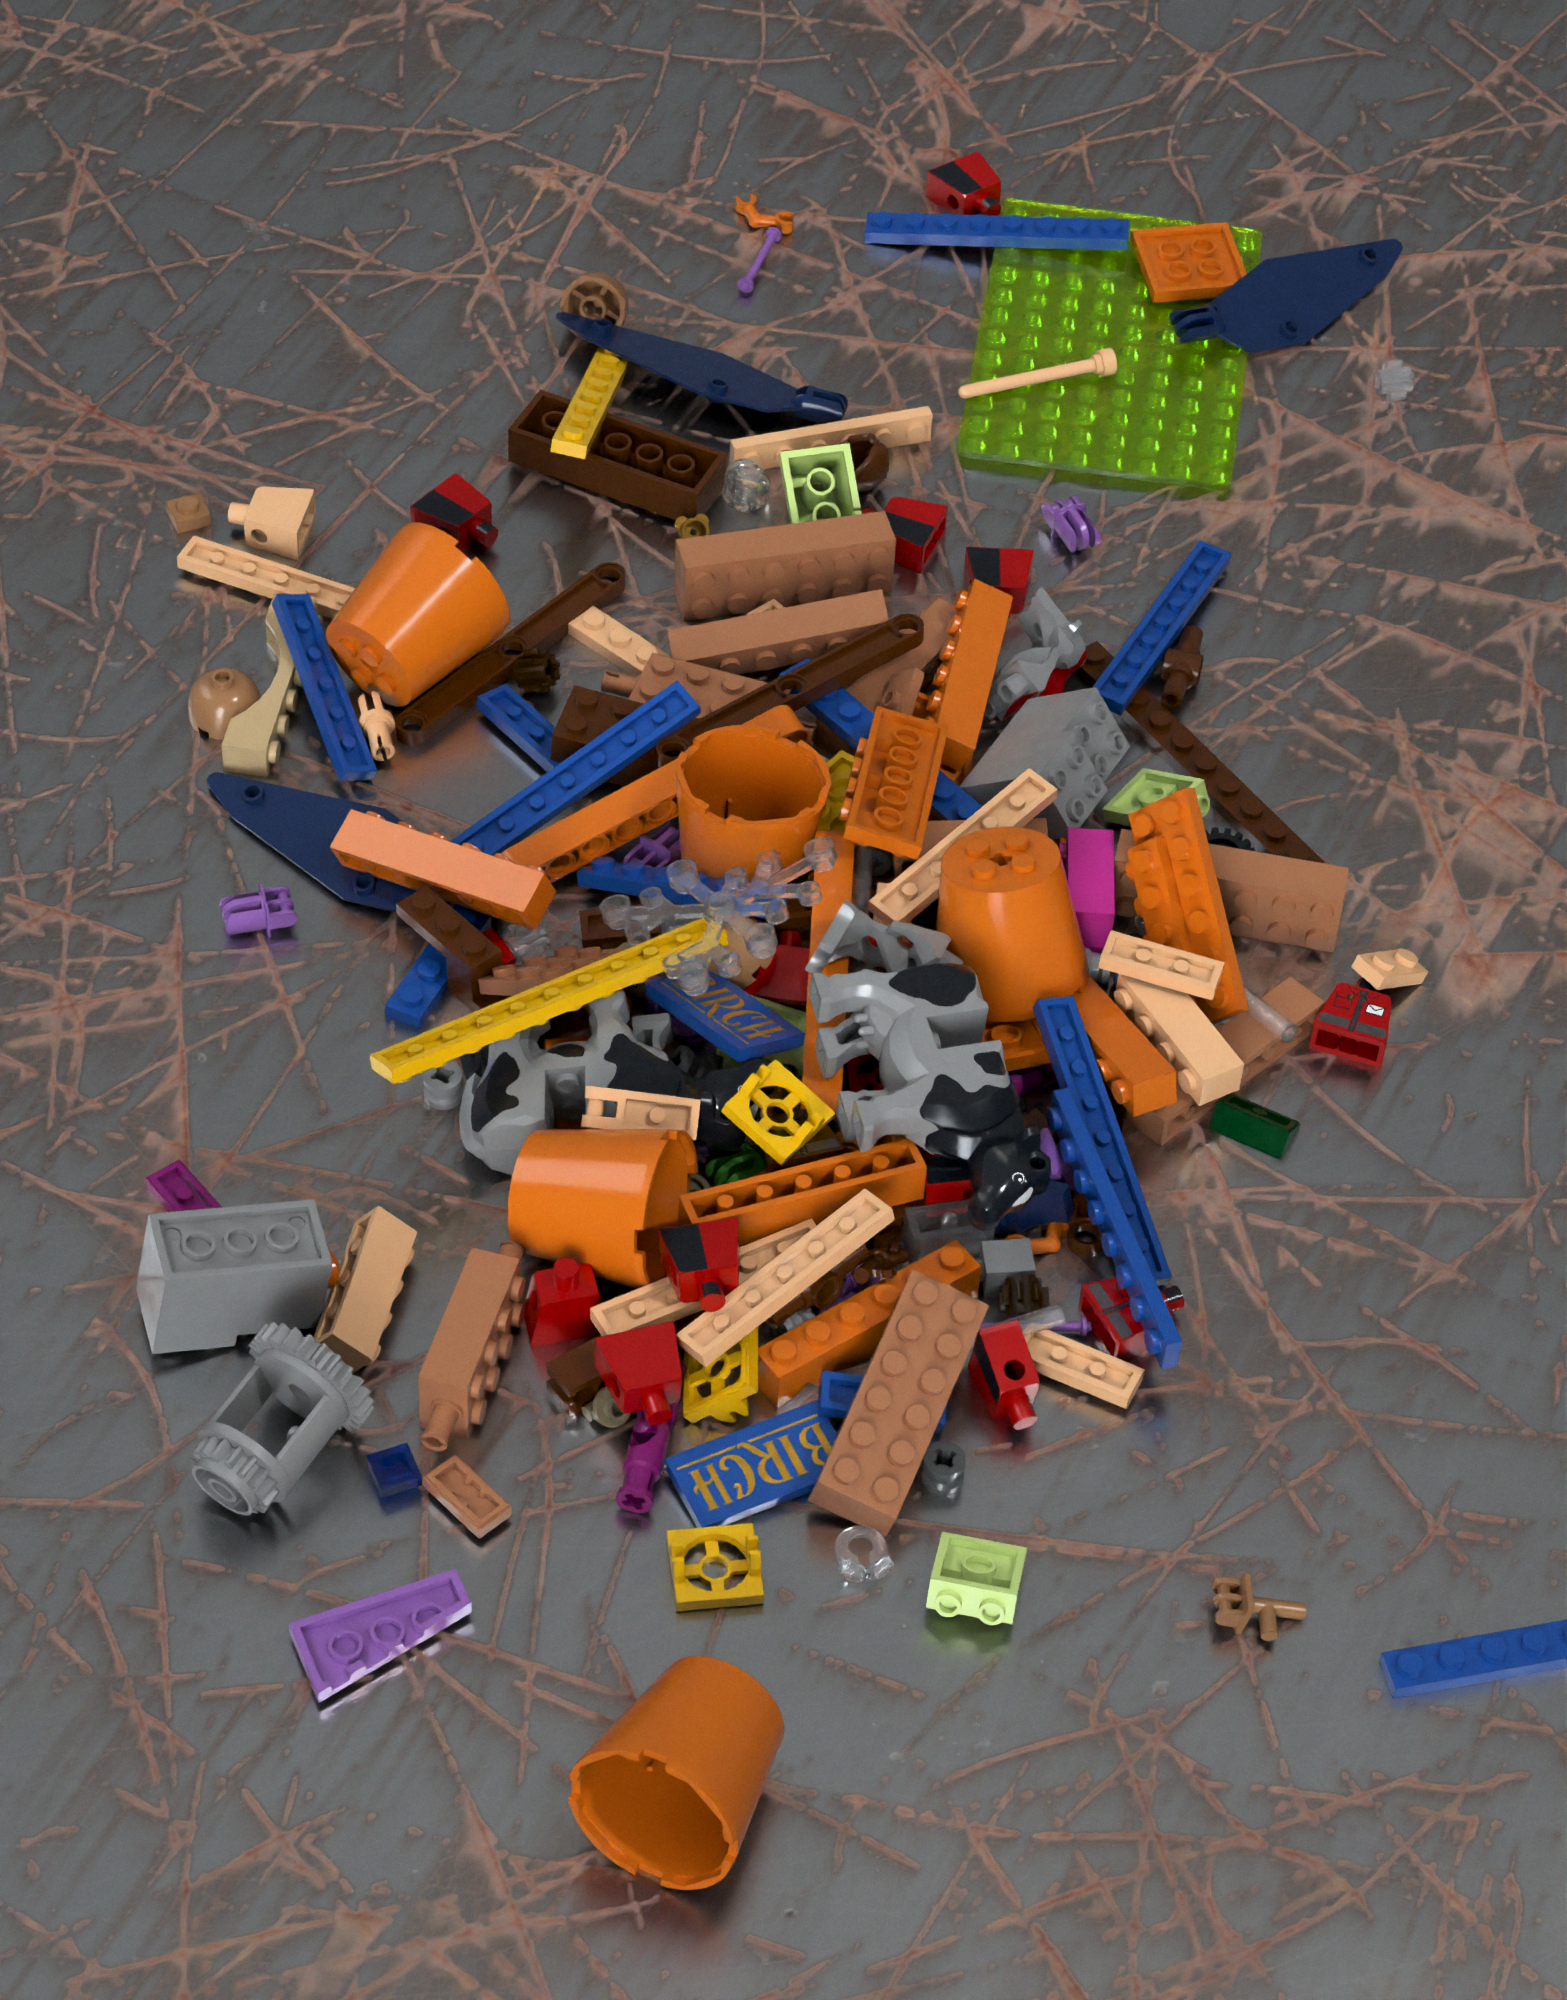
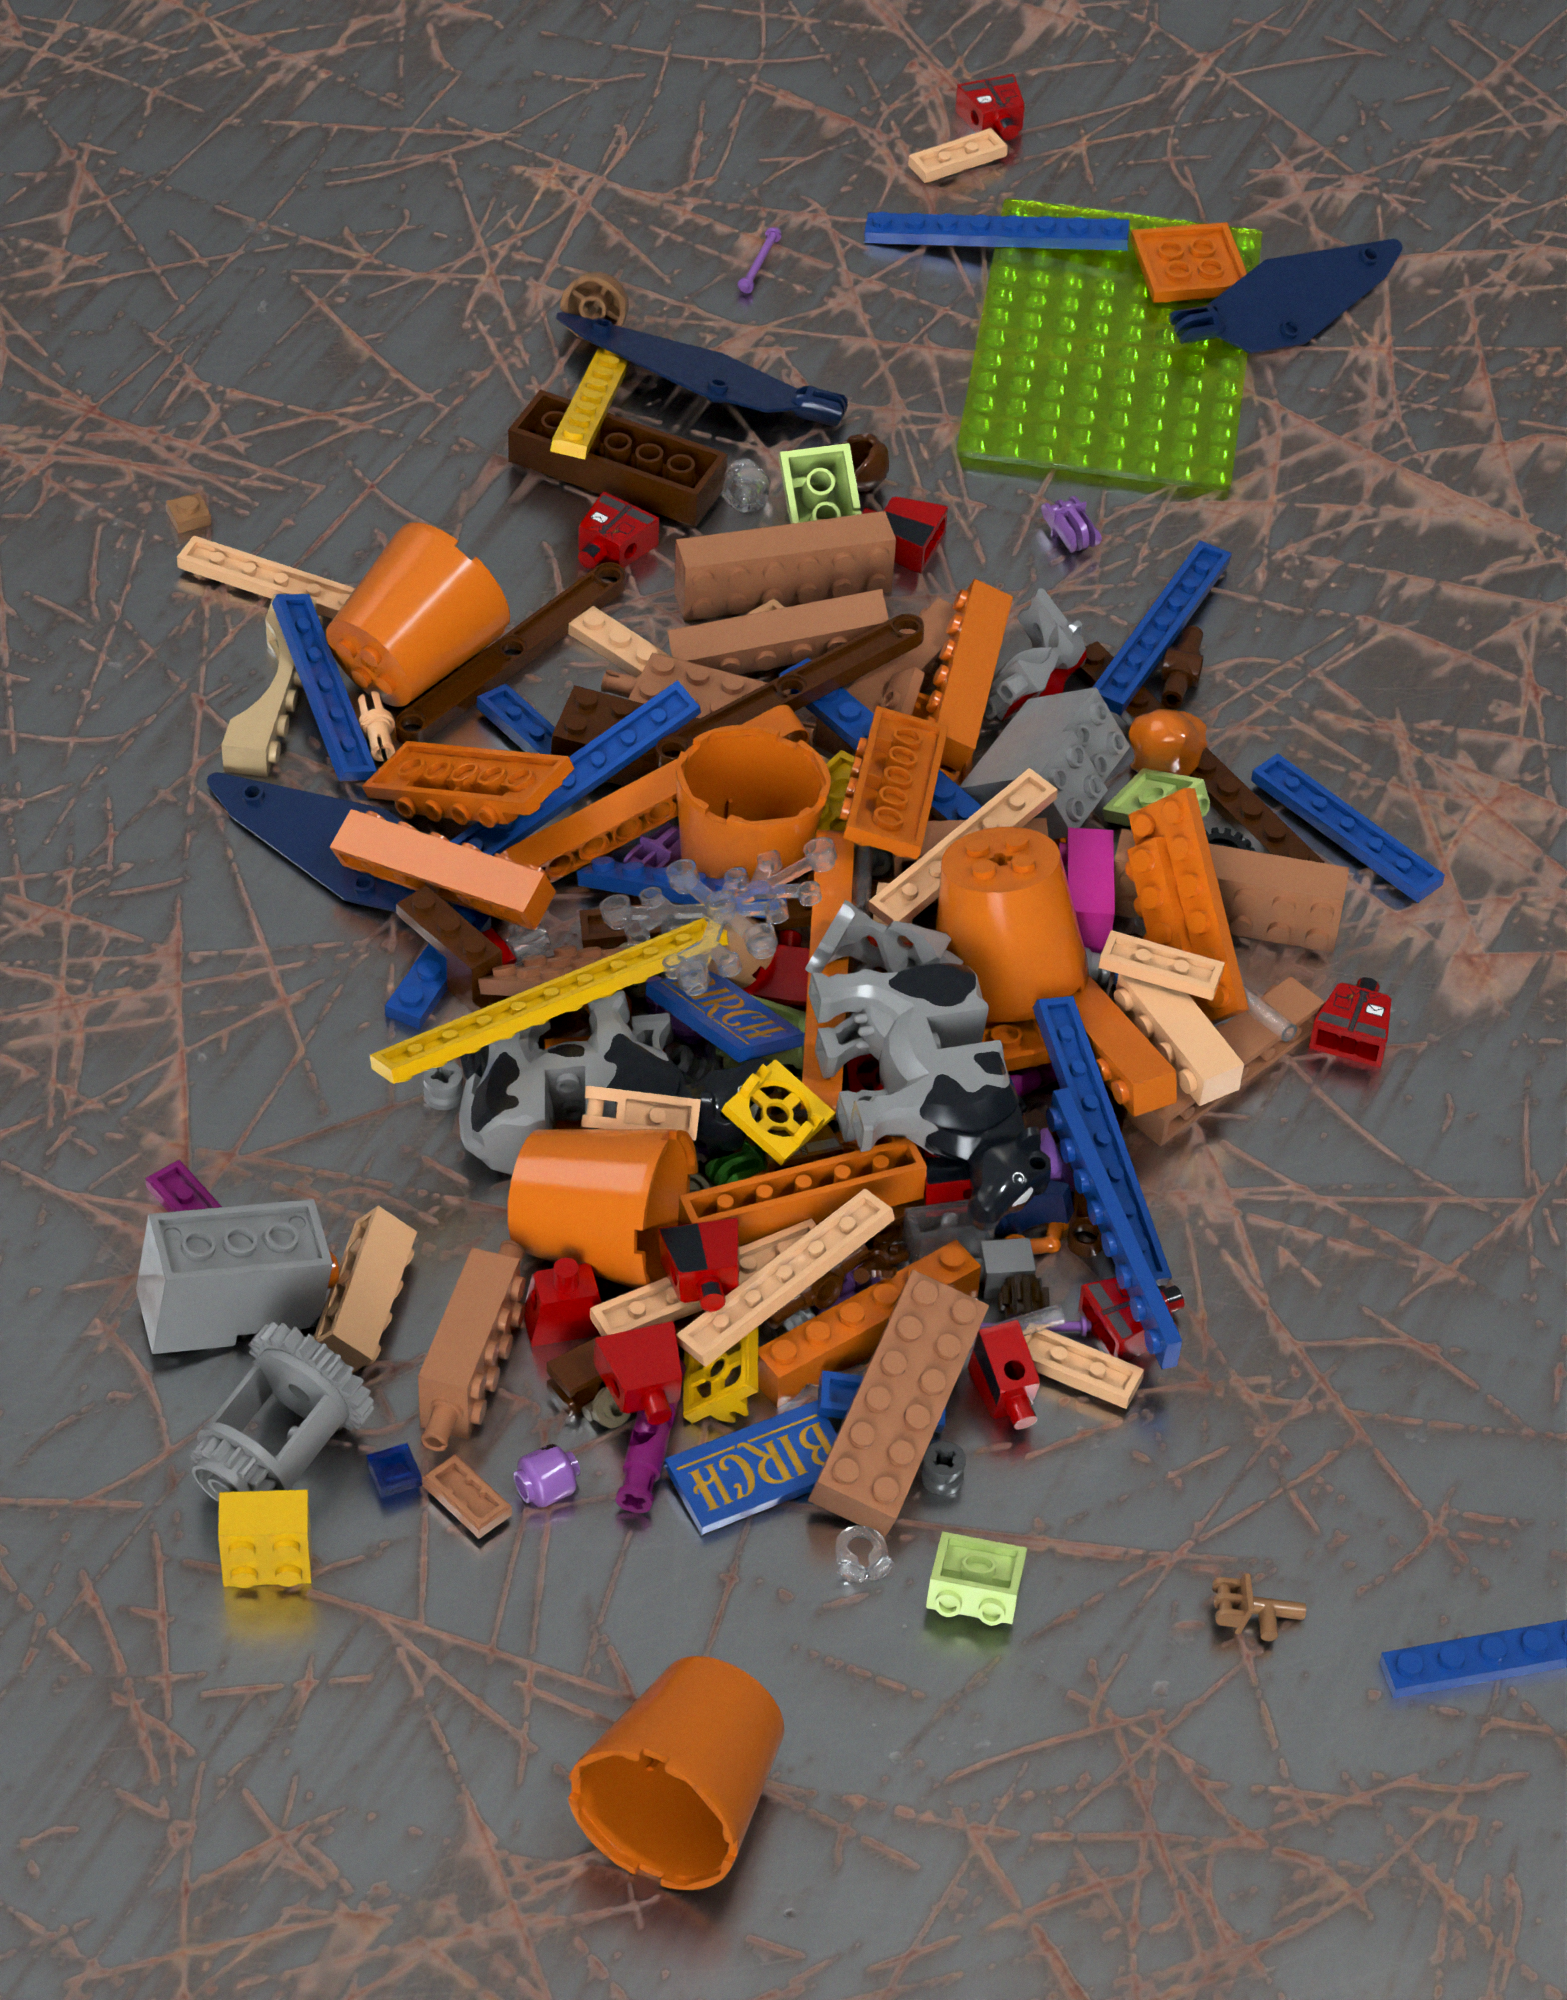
medium nougat cylinder [188,668,261,740] -> none
medium lavender arm [219,883,298,937] -> none
light nougat torso [228,487,316,560] -> none
medium lavender wing [289,1569,472,1703] -> none
red torso [410,473,498,552] -> none
dark brown gear [512,648,561,694] -> none
yellow piece [667,1523,764,1611] -> none
pearl gold plate [674,513,710,539] -> none
light nougat plate [729,406,933,475] -> none
orange arm [735,193,794,234] -> none
red torso [926,151,1001,216] -> none
light nougat piece [958,347,1117,399] -> none
red torso [963,547,1034,619] -> none
dark green slope [1209,1093,1301,1158] -> none
light nougat plate [1351,948,1429,990] -> none
clear gear [1374,359,1414,402] -> none
none -> yellow brick [218,1489,312,1588]
none -> orange plate [362,741,574,828]
none -> medium lavender head [513,1444,580,1507]
none -> red torso [578,491,659,569]
none -> light nougat plate [908,128,1008,183]
none -> red torso [955,74,1025,141]
none -> orange piece [1129,709,1208,776]
none -> blue plate [1251,753,1445,903]

